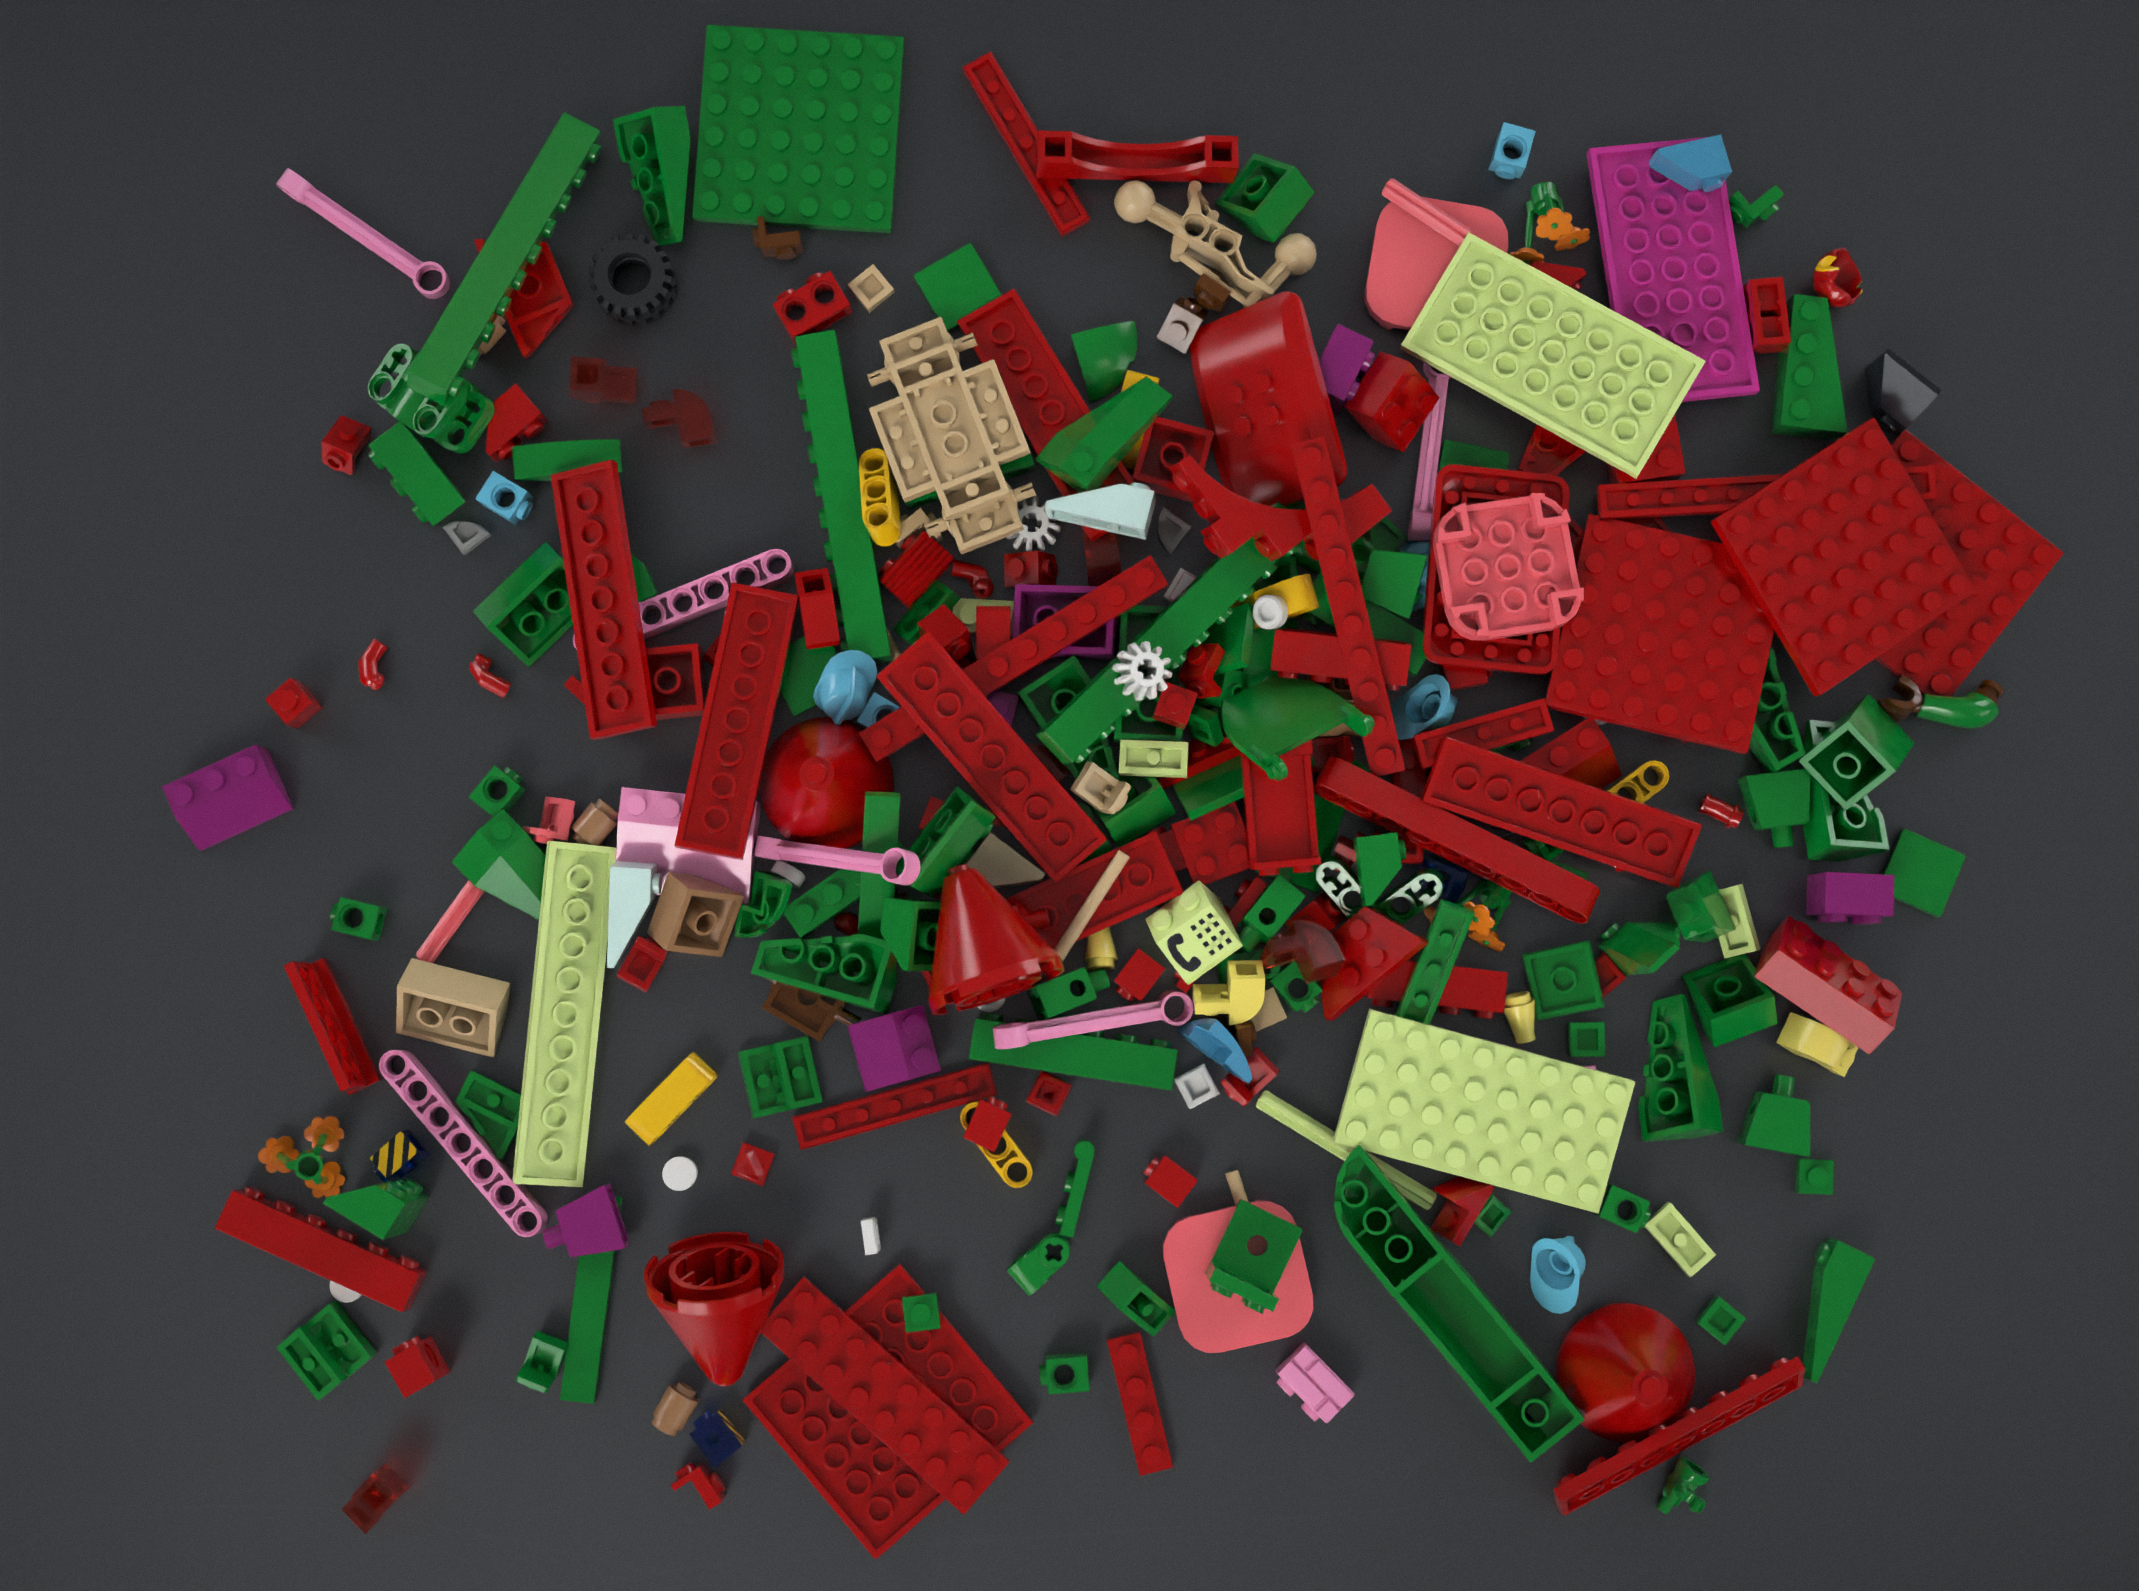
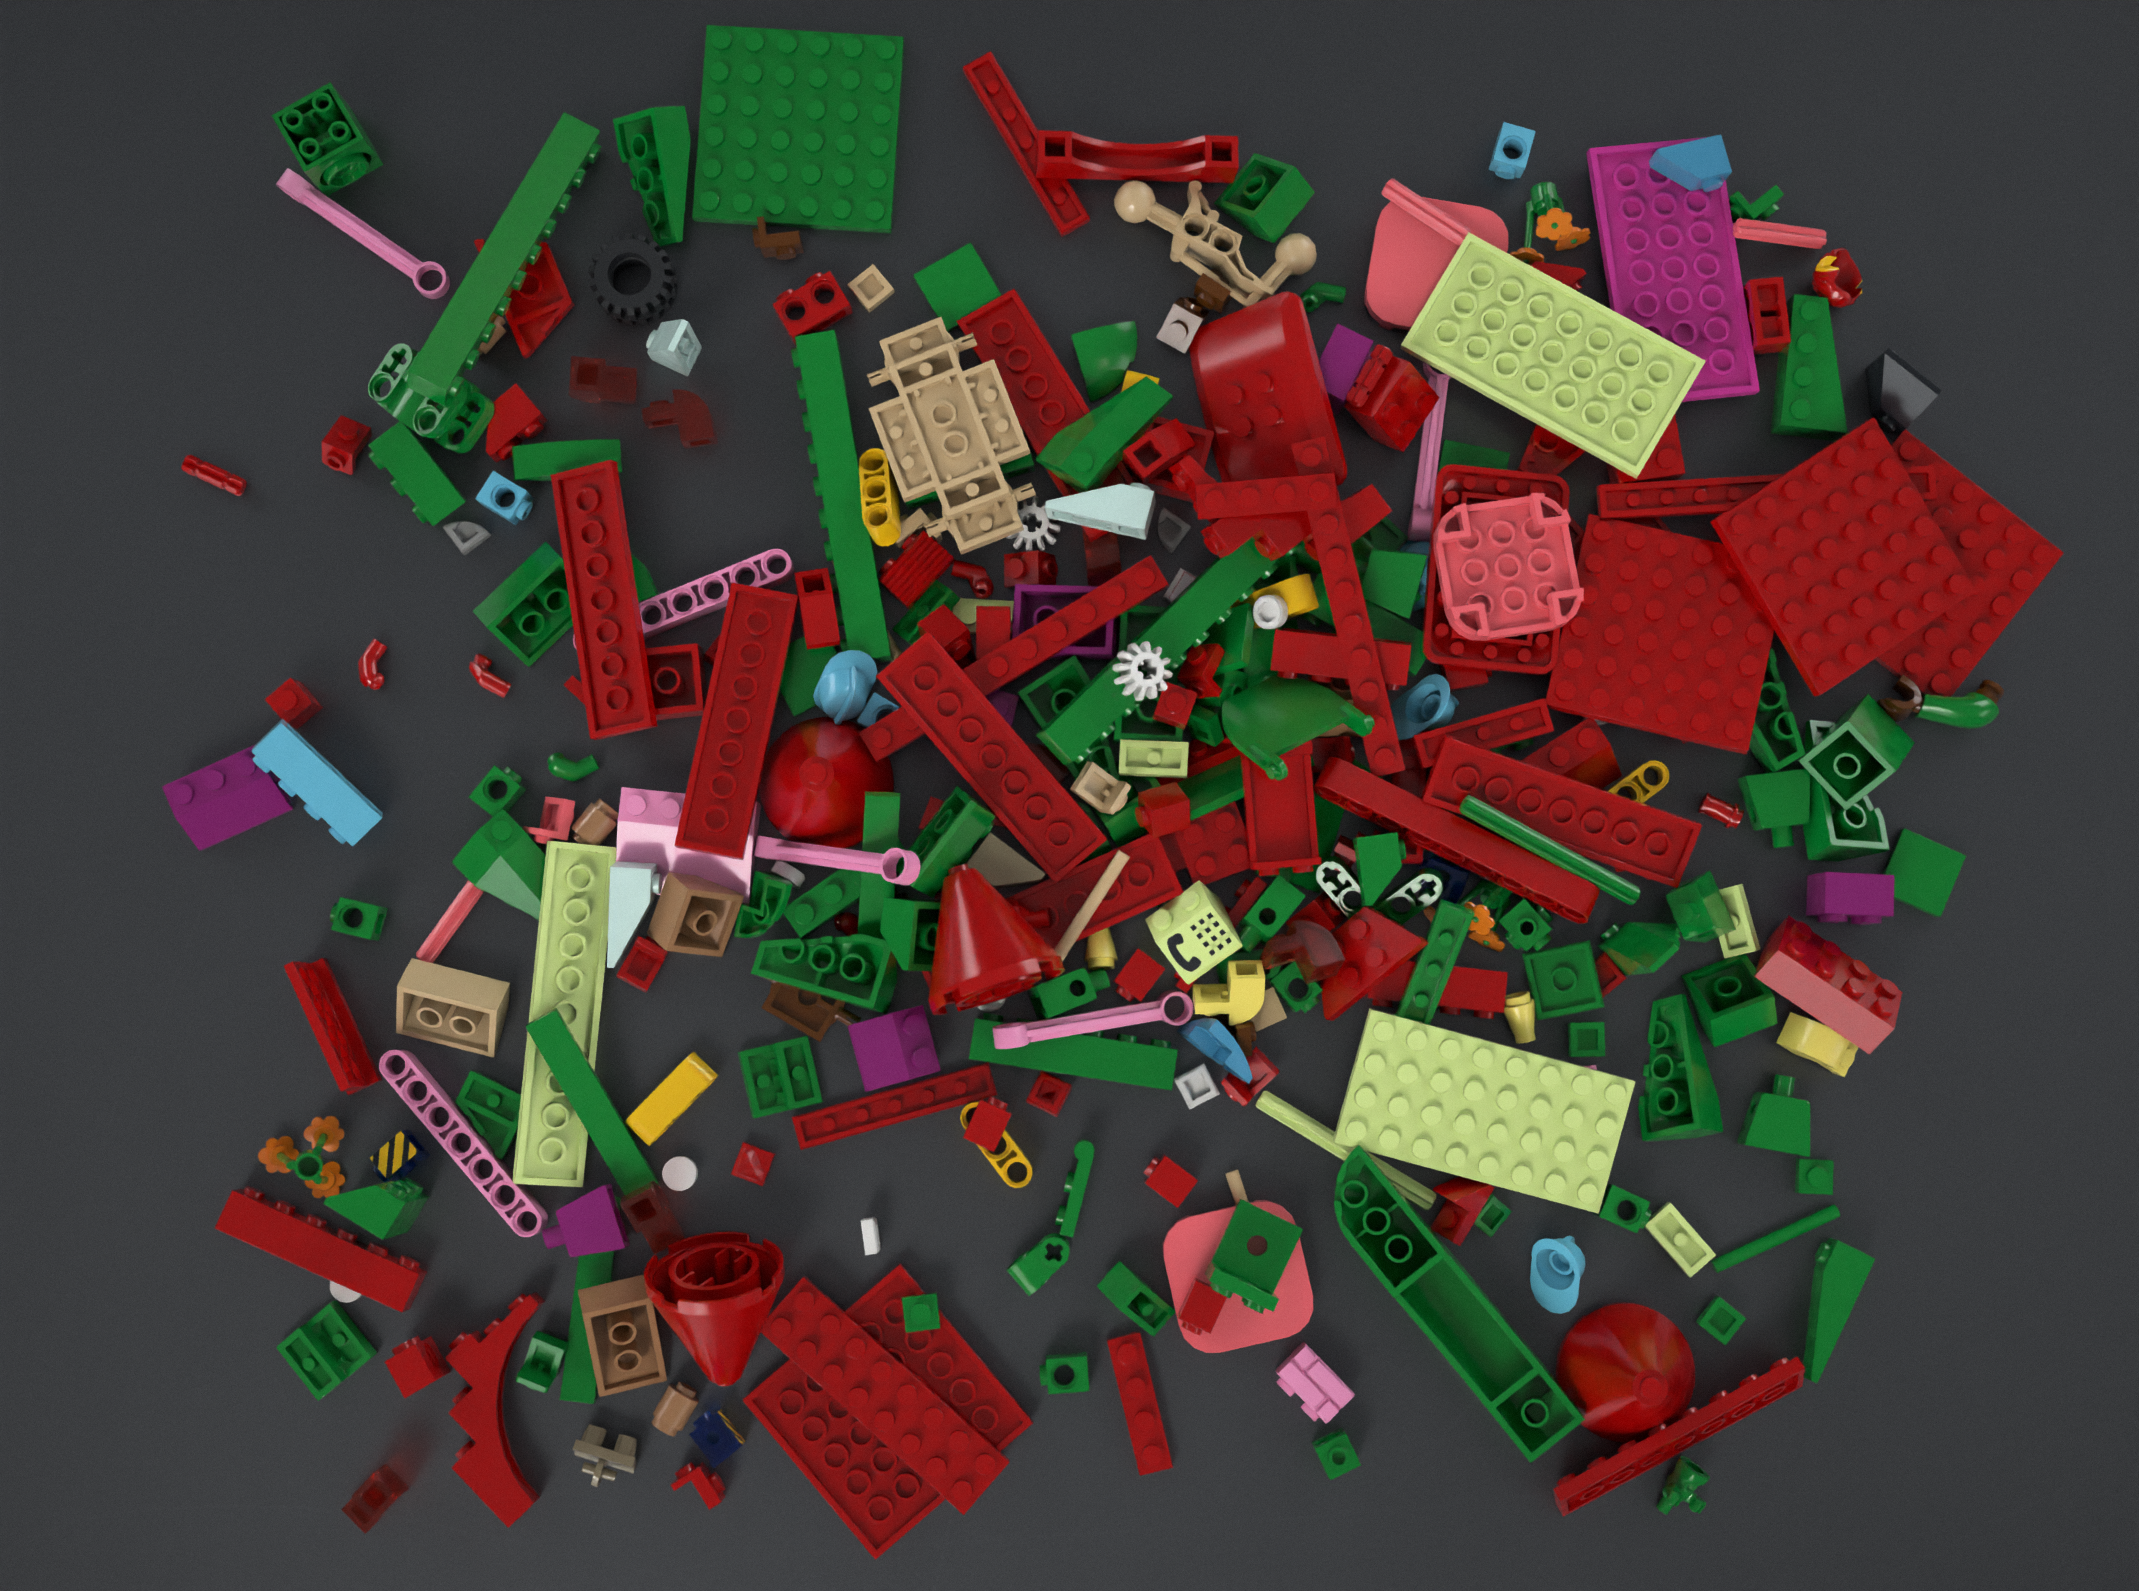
none -> red axle [181,455,247,496]
none -> medium azure brick [251,719,383,846]
none -> green brick [271,82,383,196]
none -> red arch [445,1292,545,1528]
none -> green tile [525,1008,659,1201]
none -> green arm [547,752,600,782]
none -> dark tan hips [573,1424,637,1487]
none -> medium nougat slope [578,1275,667,1397]
none -> clear red brick [620,1181,685,1255]
none -> light aqua slope [646,319,702,377]
none -> red slope [1122,418,1197,485]
none -> red brick [1135,782,1190,838]
none -> red brick [1177,1278,1227,1335]
none -> red plate [1195,473,1337,520]
none -> green arm [1300,282,1346,312]
none -> green brick [1311,1428,1361,1480]
none -> red axle [1346,344,1393,408]
none -> green axle [1459,795,1641,905]
none -> green brick [1499,898,1555,952]
none -> green bar [1711,1204,1840,1273]
none -> coral axle [1732,218,1827,249]

